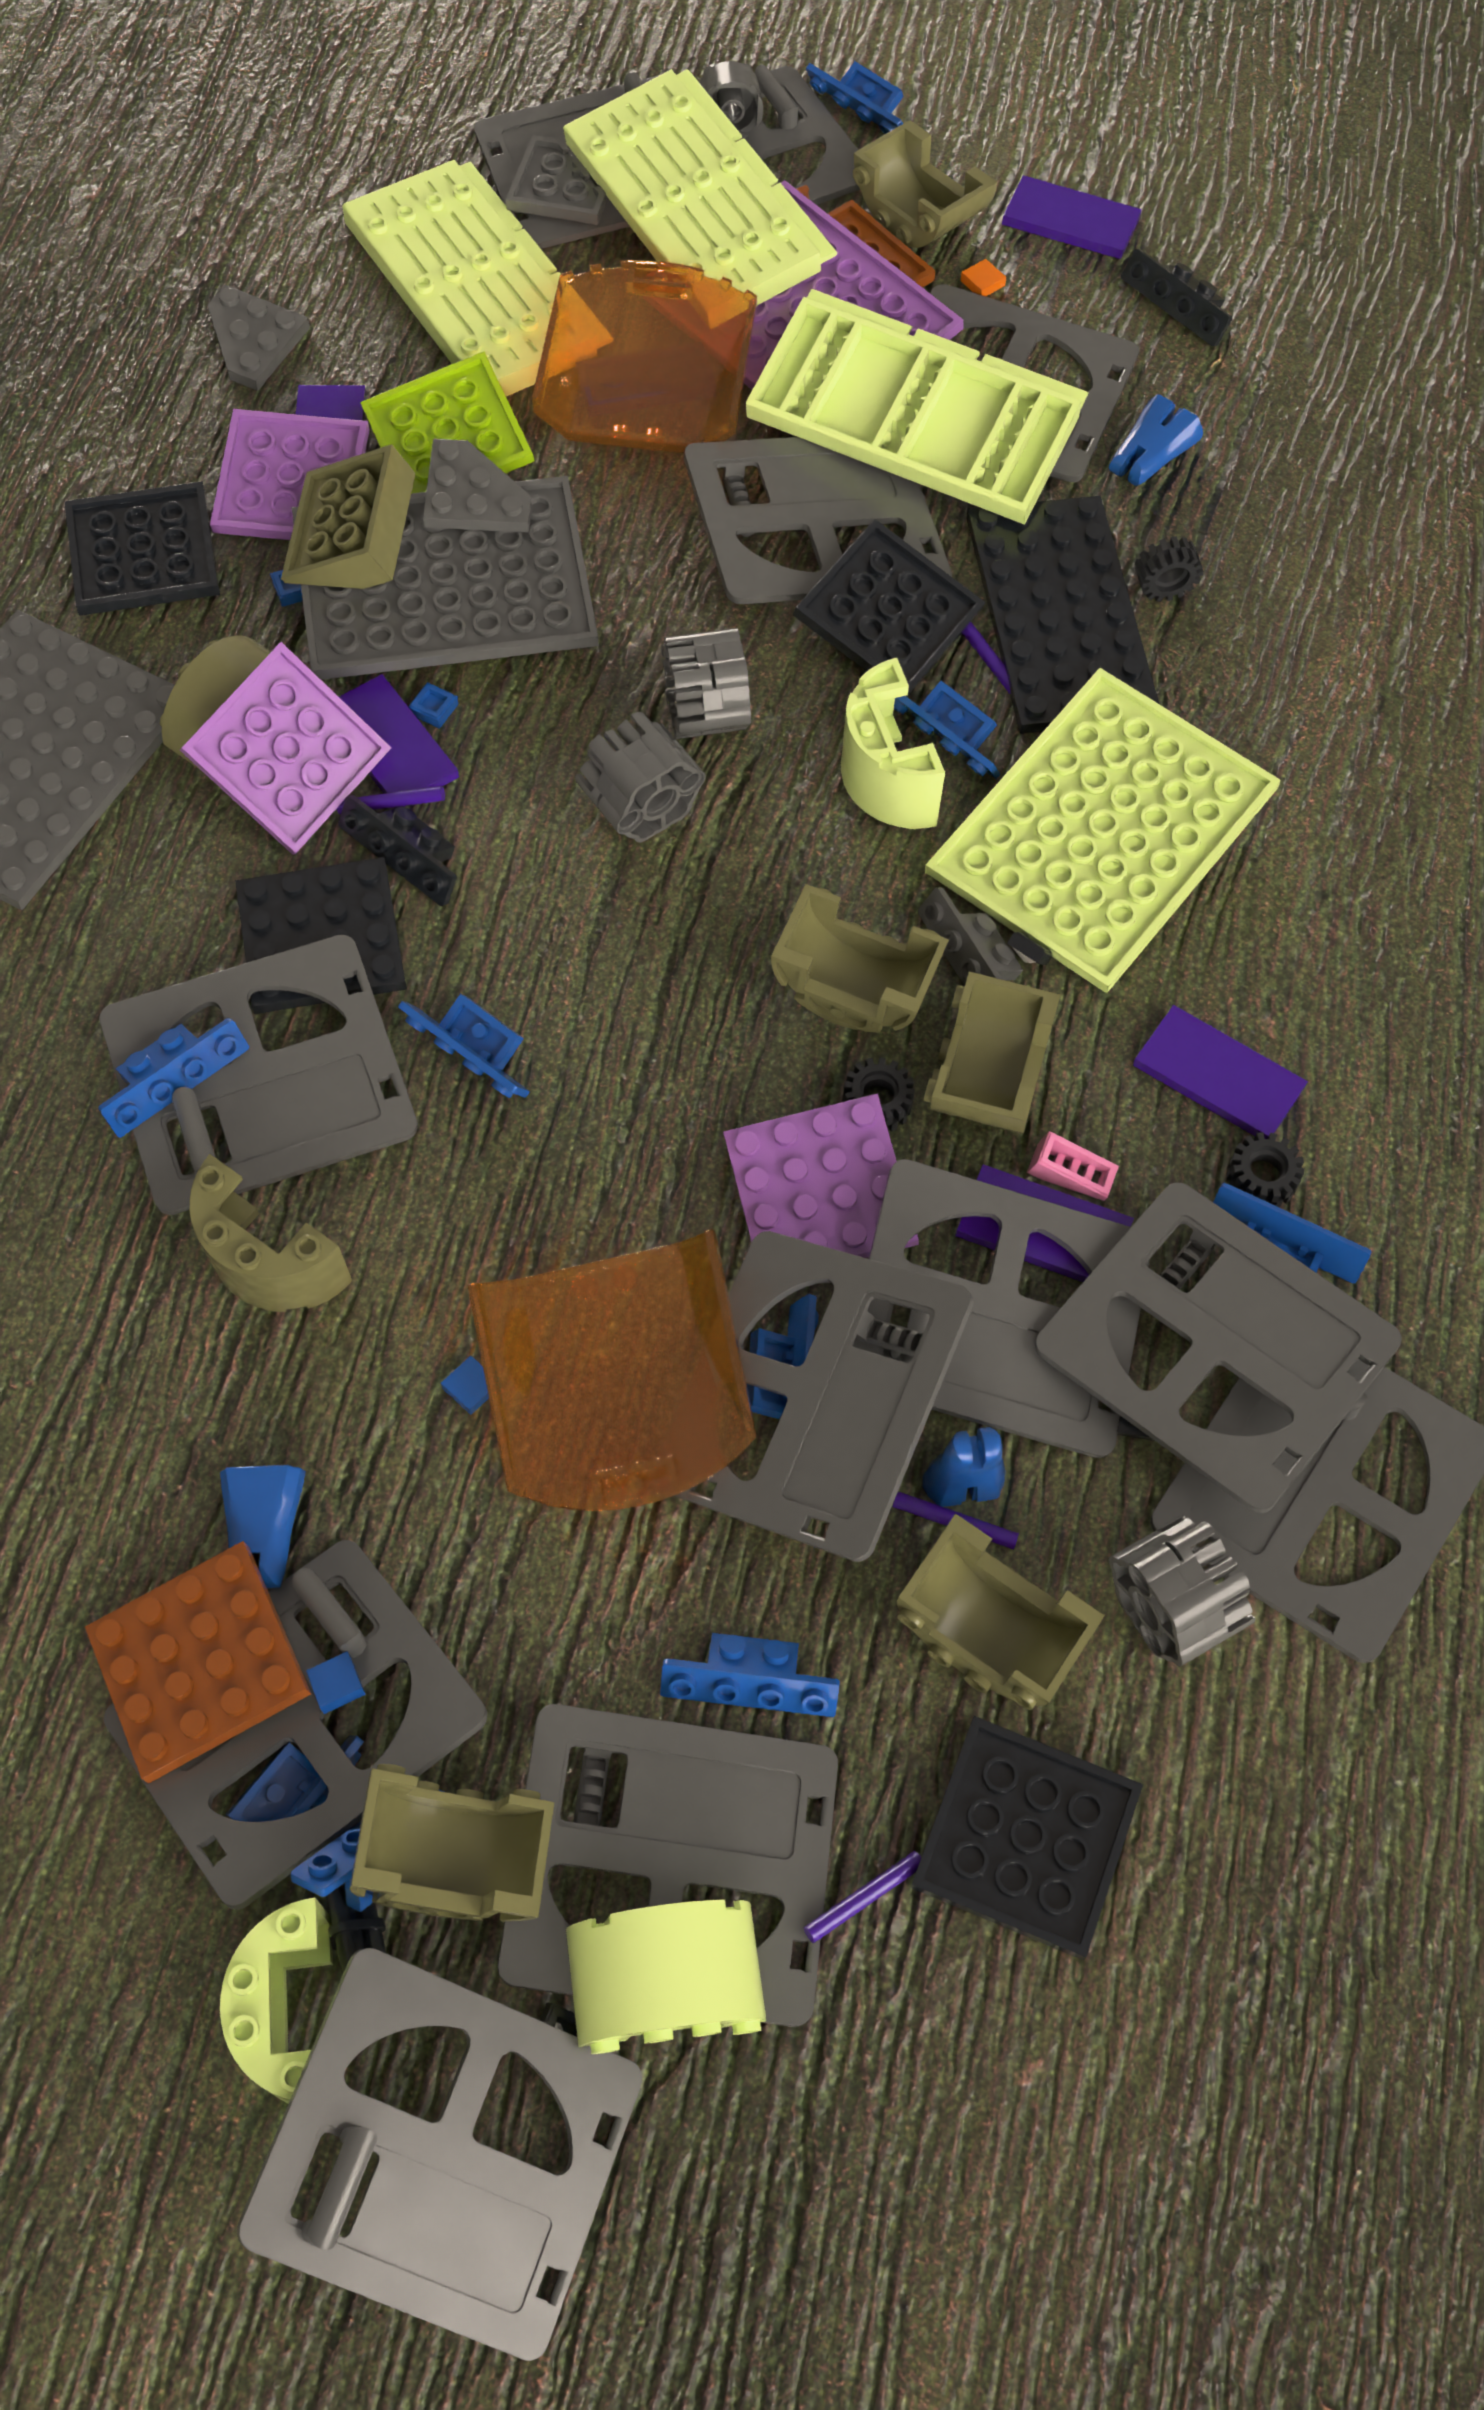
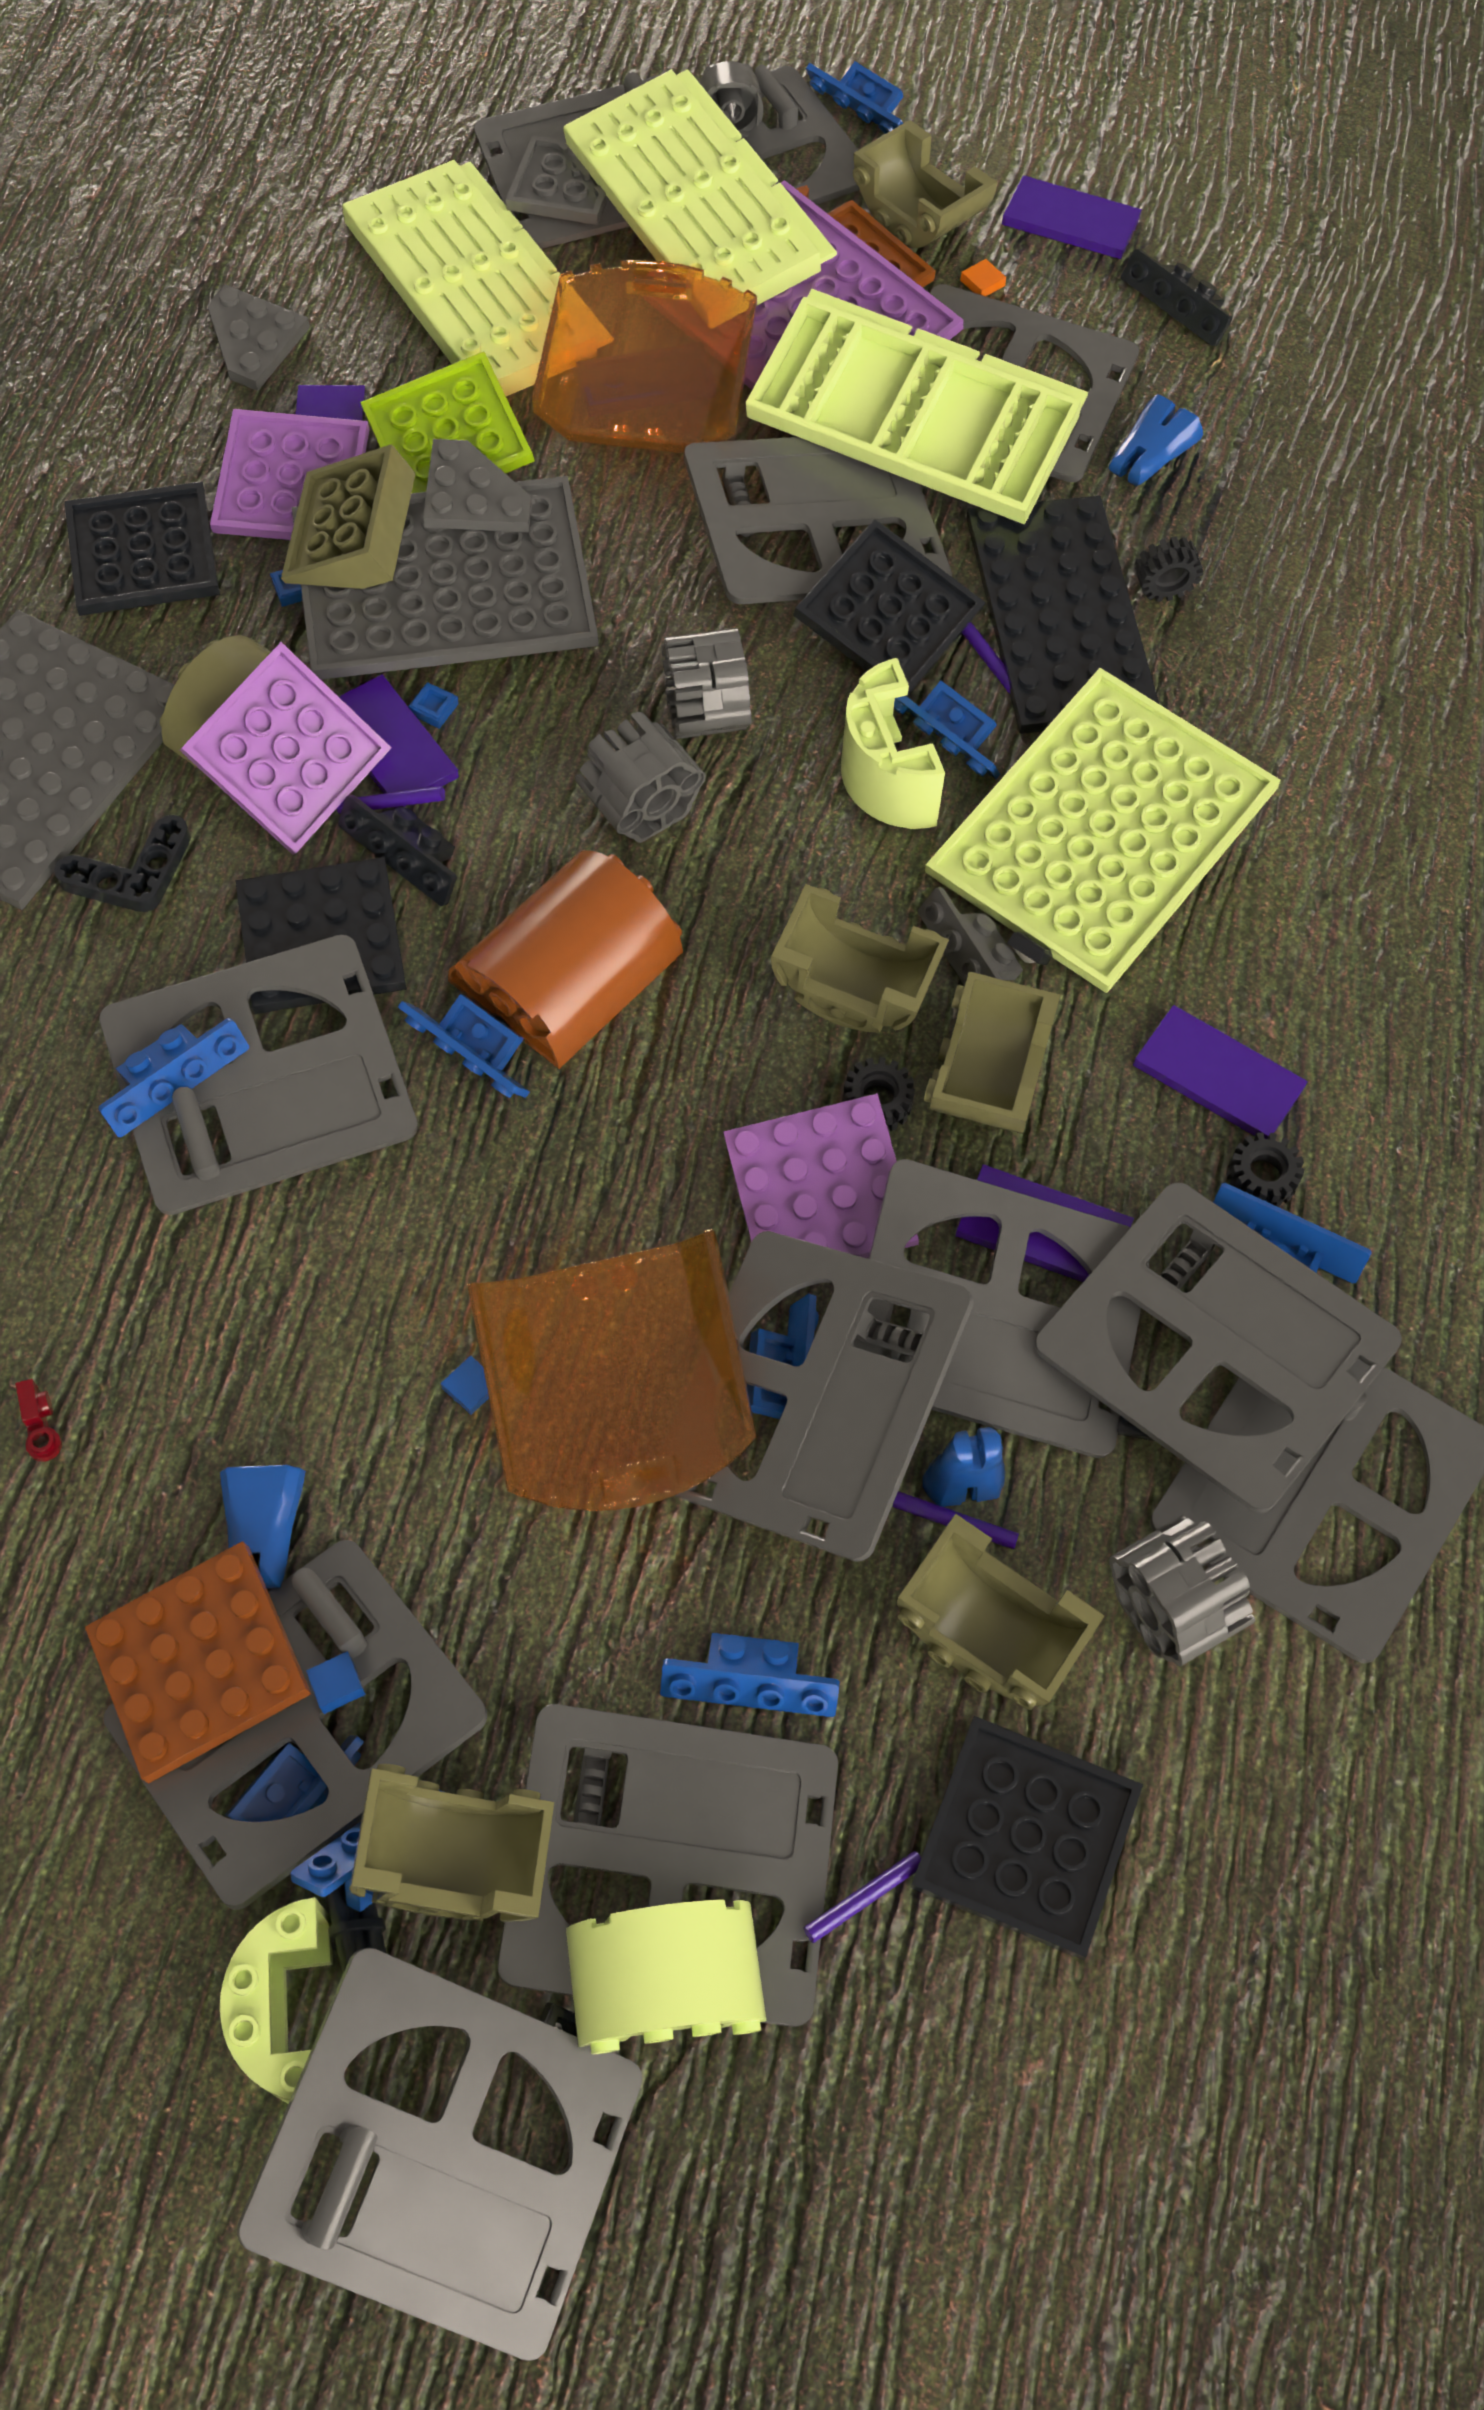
olive cylinder [189,1154,353,1312] -> none
bright pink slope [1027,1131,1119,1201] -> none
none -> dark red plate [15,1379,62,1462]
none -> black beam [54,815,191,912]
none -> dark orange cylinder [448,850,683,1069]

